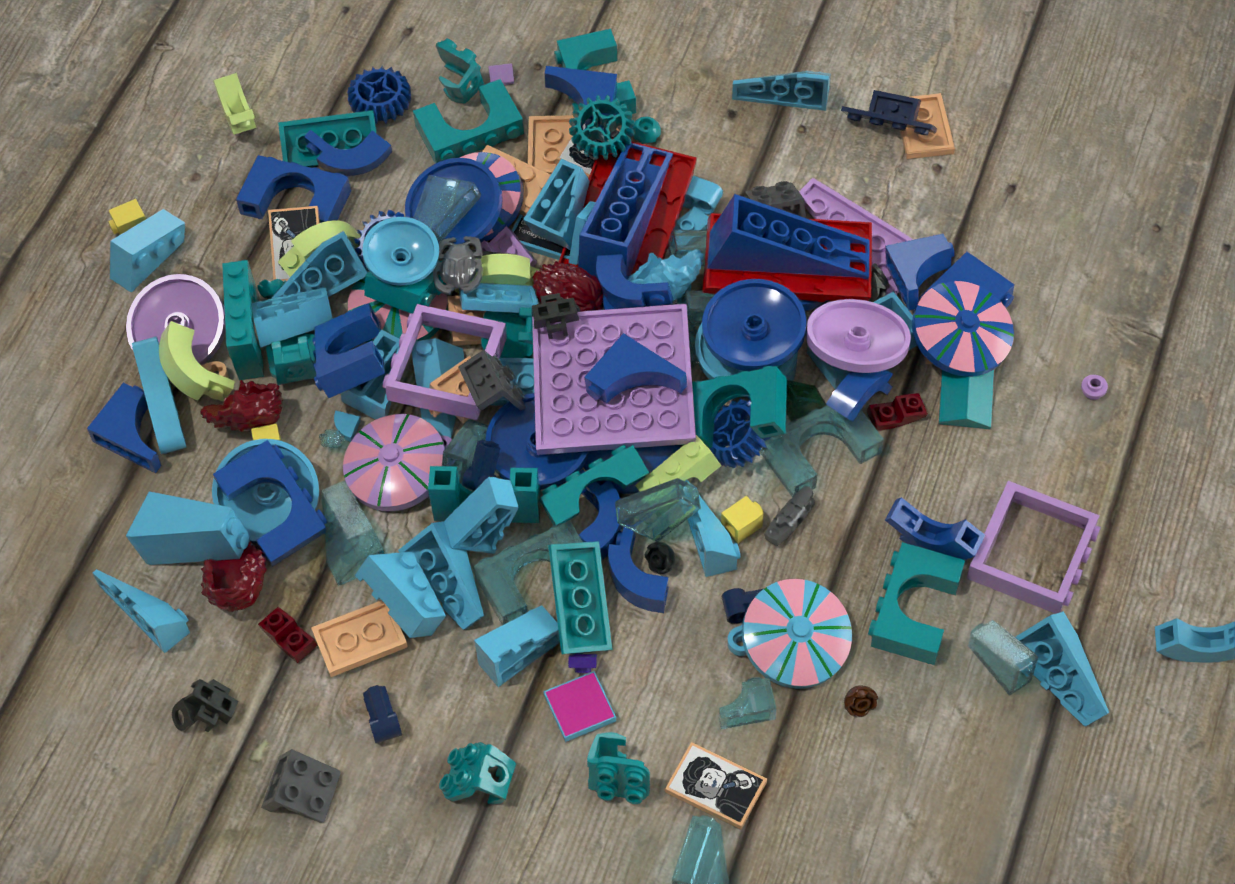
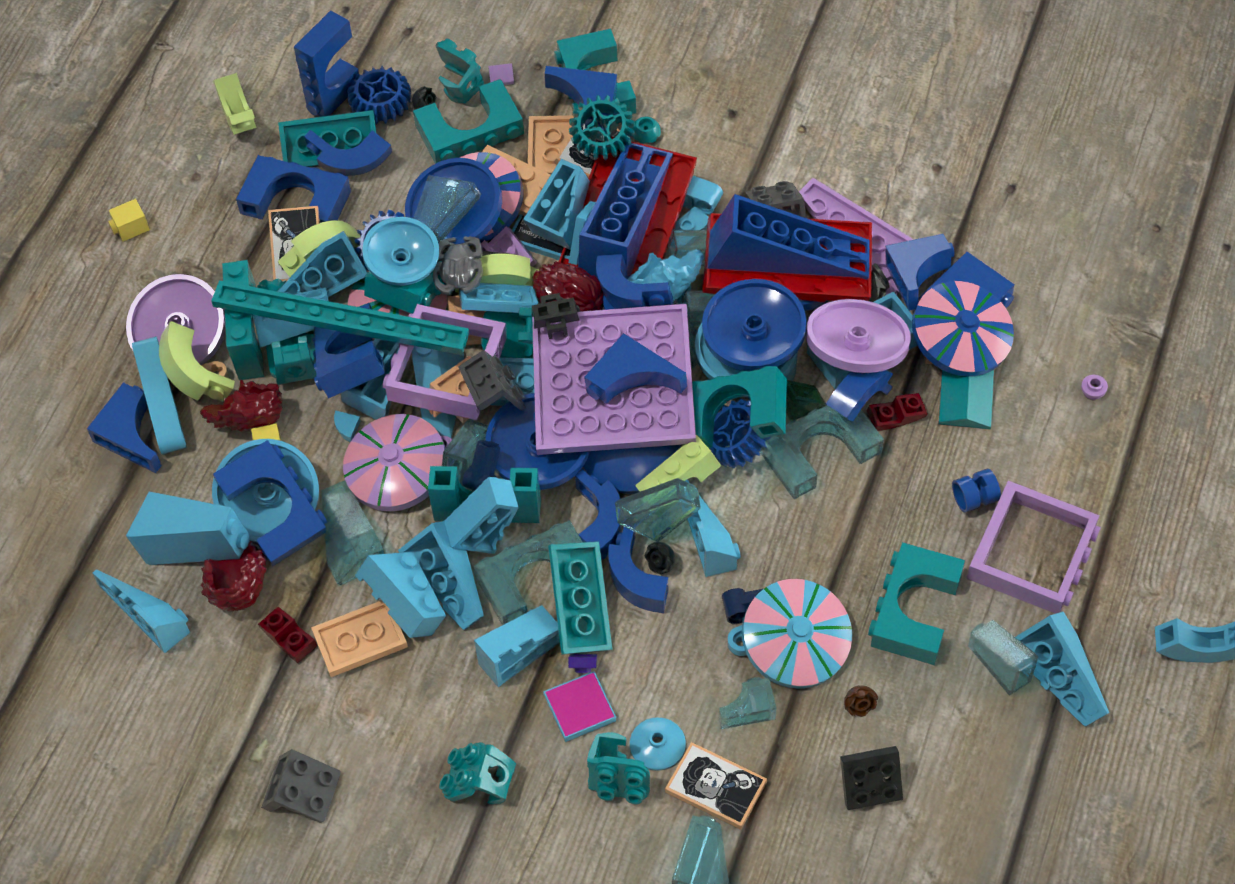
medium azure wedge [110,209,185,293] -> none
pearl dark grey piece [172,679,239,732] -> none
clear light blue plate [319,429,345,448] -> none
dark blue piece [363,685,402,744] -> none
teal arch [539,445,649,528] -> none
light yellow brick [721,496,764,544] -> none
medium azure wedge [732,71,831,111] -> none
dark grey hinge [764,486,815,546] -> none
dark blue bracket [841,90,937,136] -> none
blue arch [885,497,986,560] -> none
light nougat tile [900,93,955,159] -> none
none -> teal plate [211,280,469,355]
none -> blue arch [294,10,359,117]
none -> pearl dark grey plate [412,86,436,110]
none -> medium azure dish [630,717,686,771]
none -> pearl dark grey plate [840,746,903,810]
none -> blue wheel [952,468,1001,513]

